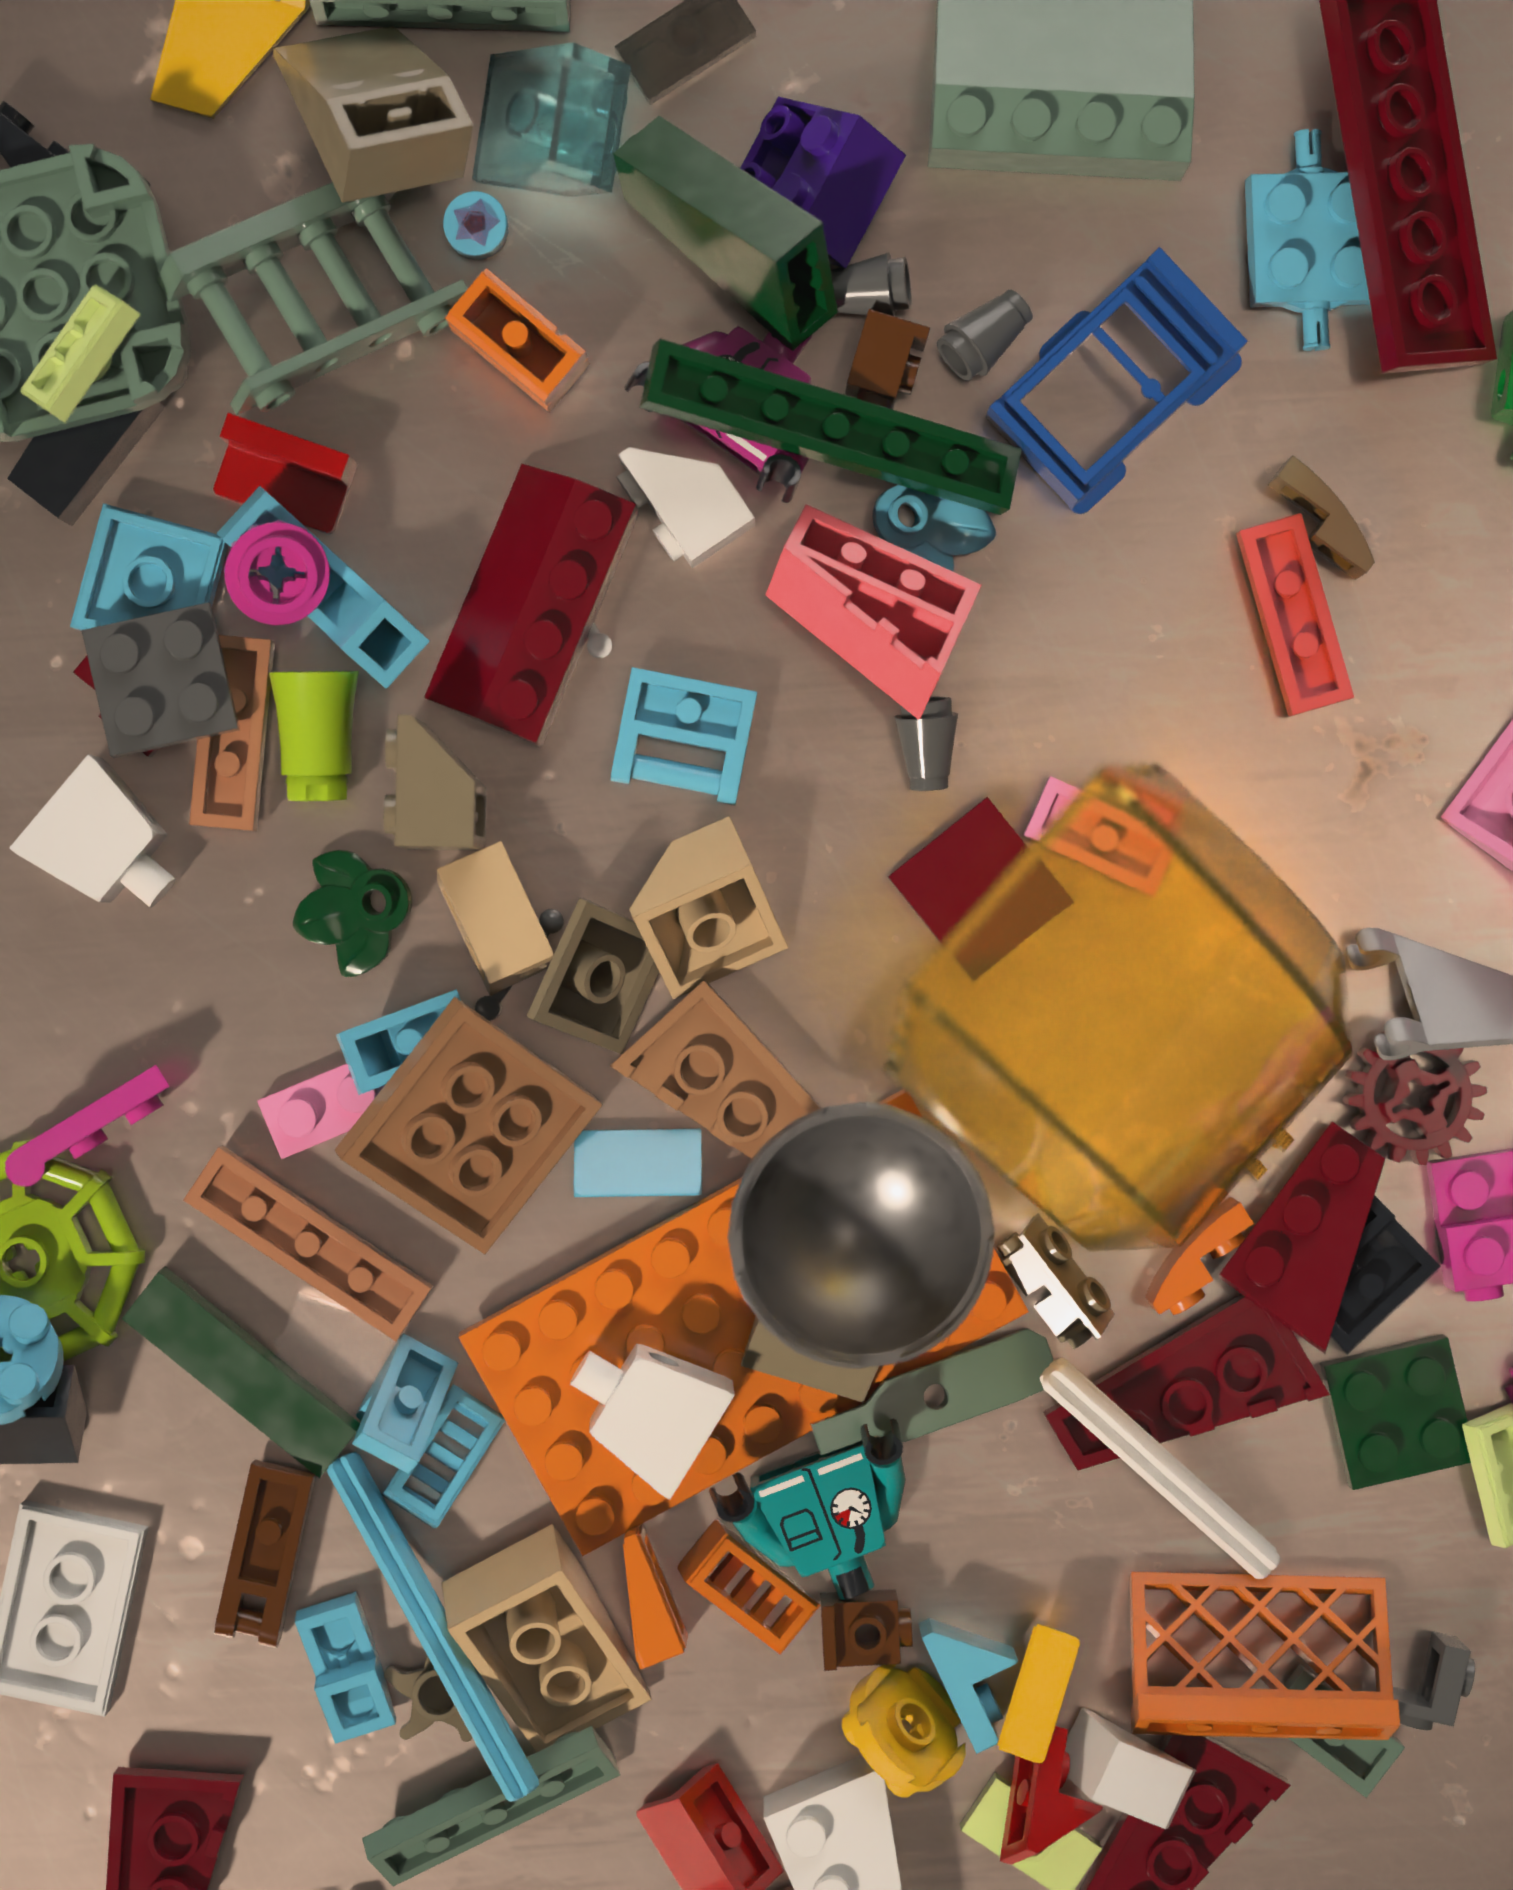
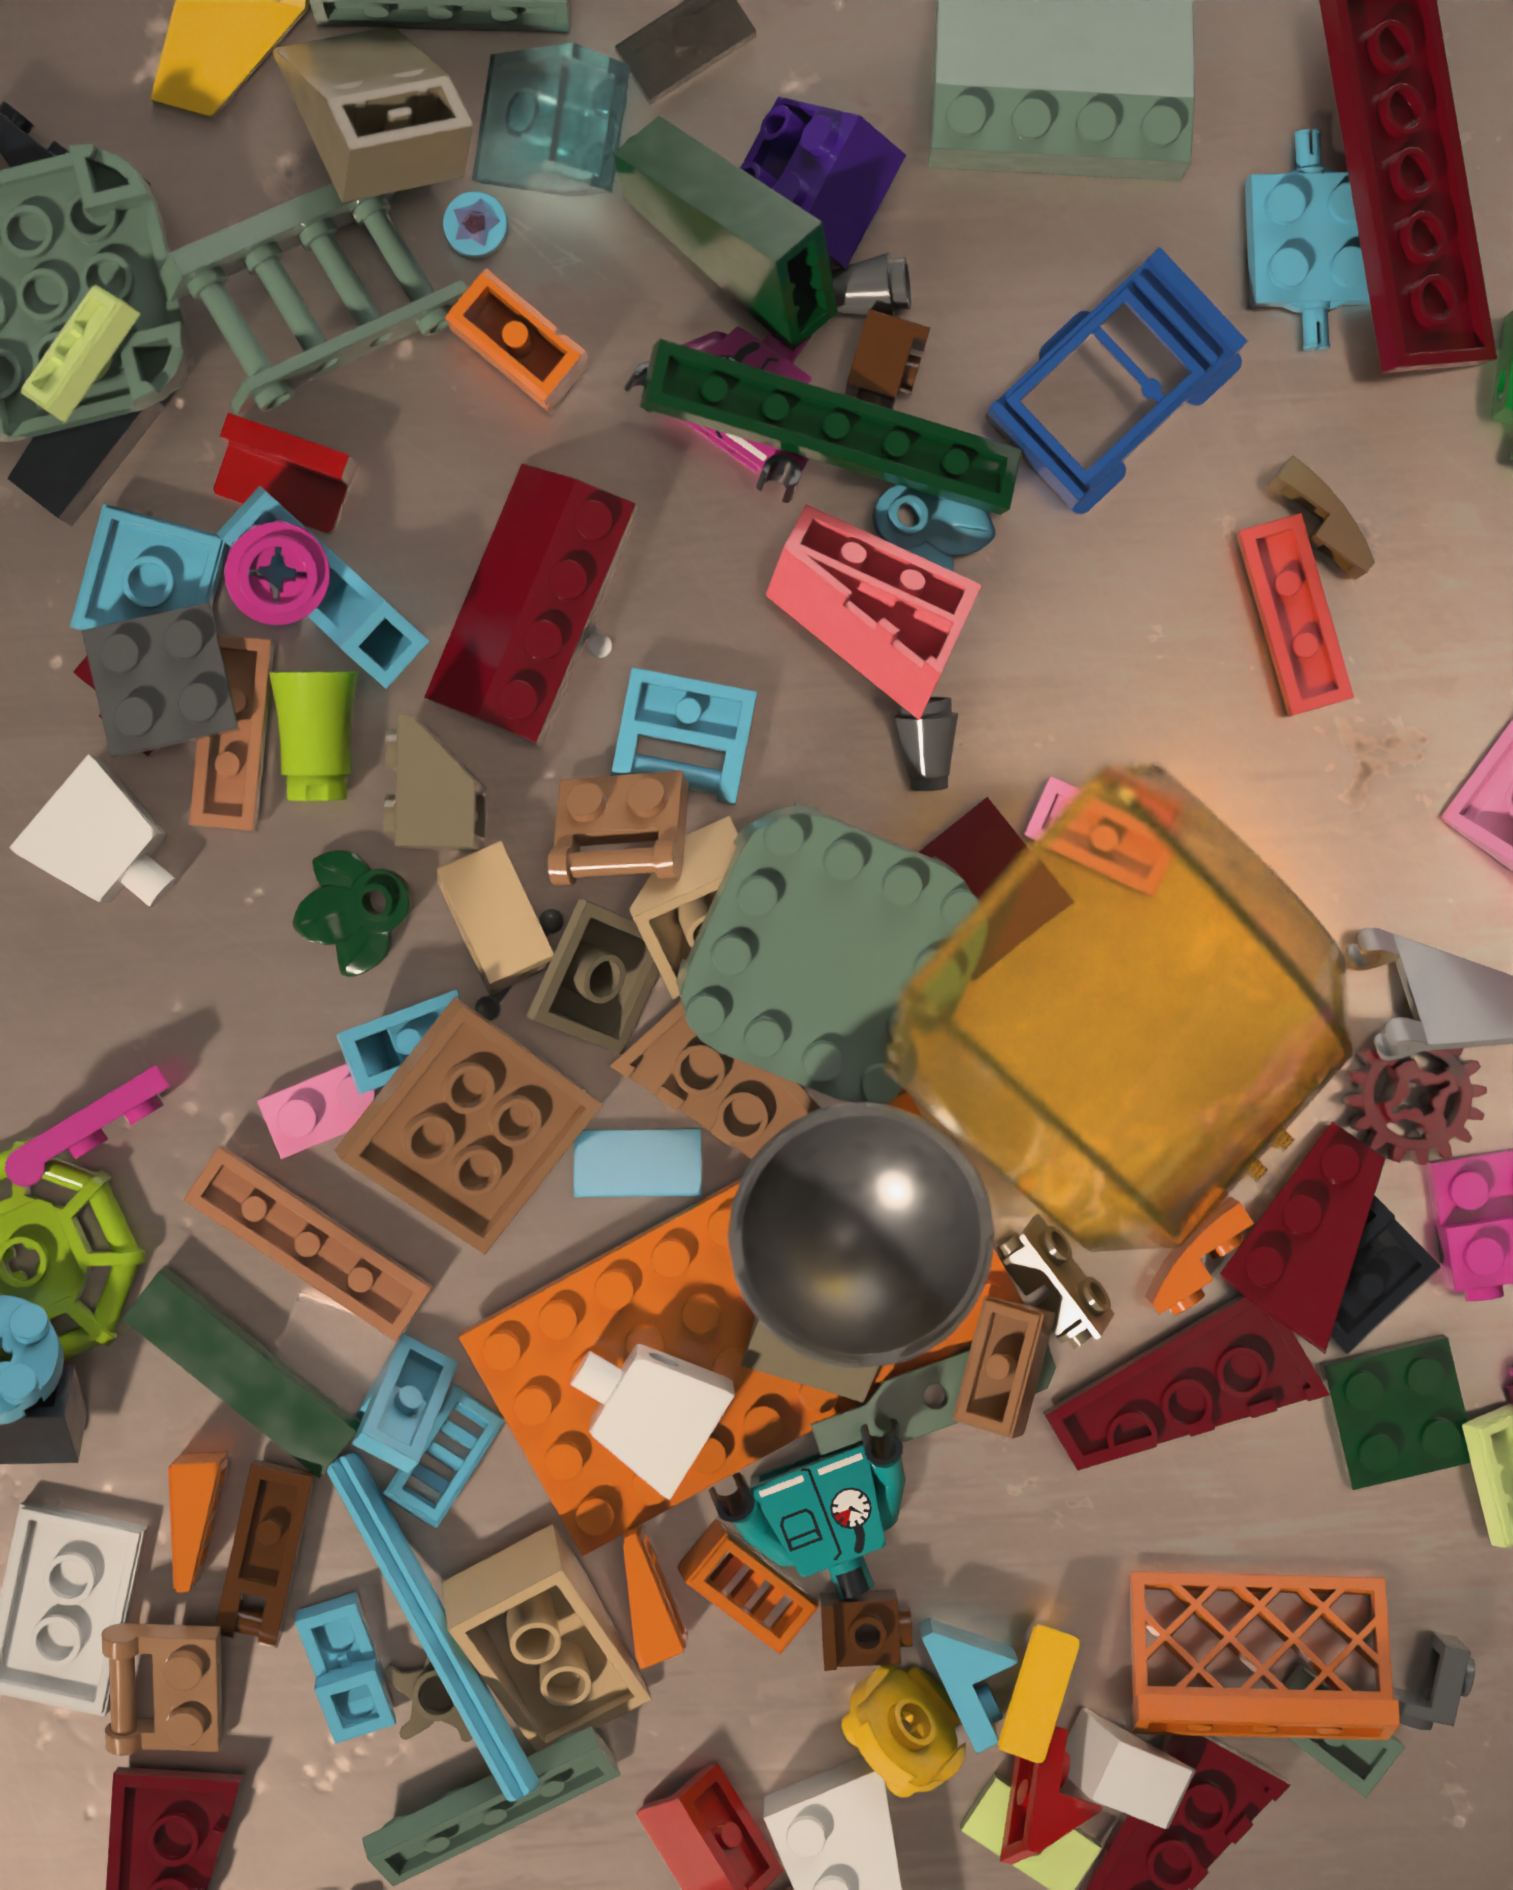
white slope [617,447,755,569] -> none
dark grey cone [937,289,1033,381] -> none
white axle [1039,1358,1280,1579] -> none
none -> medium nougat plate [102,1623,223,1756]
none -> orange slope [168,1452,229,1593]
none -> medium nougat plate [548,770,689,886]
none -> sand green plate [676,803,981,1104]
none -> medium nougat slope [952,1295,1055,1439]

